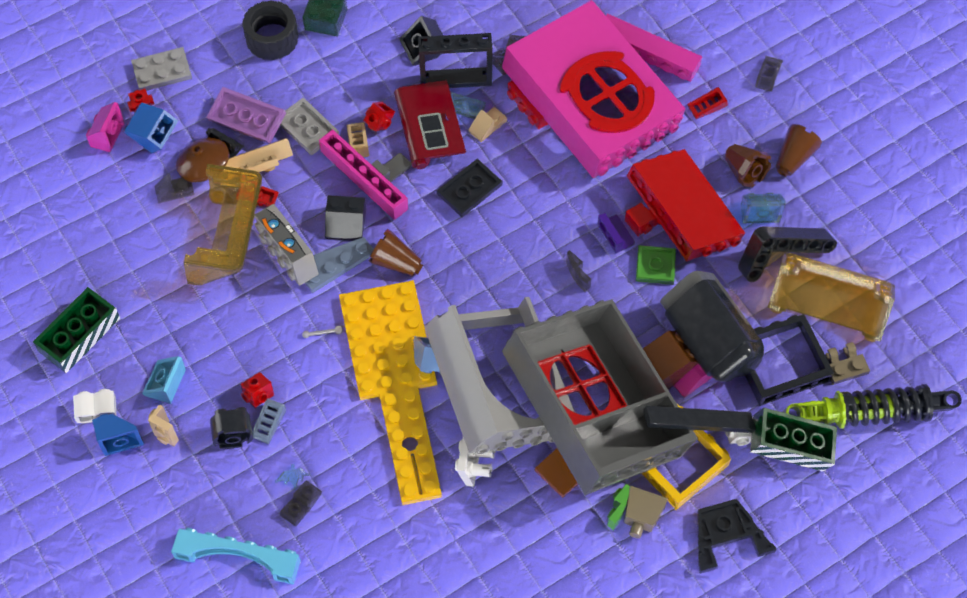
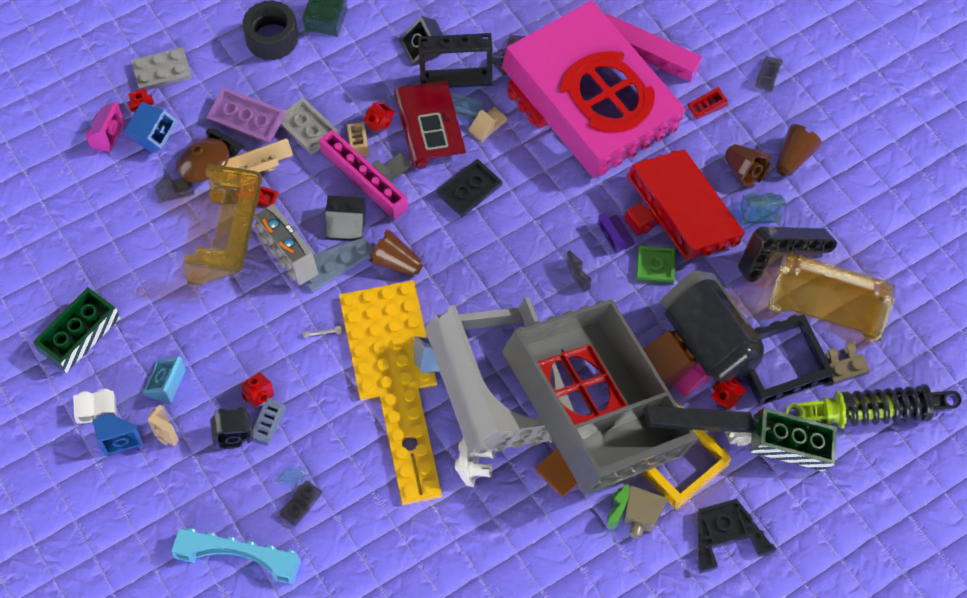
none -> red brick [711,378,746,410]

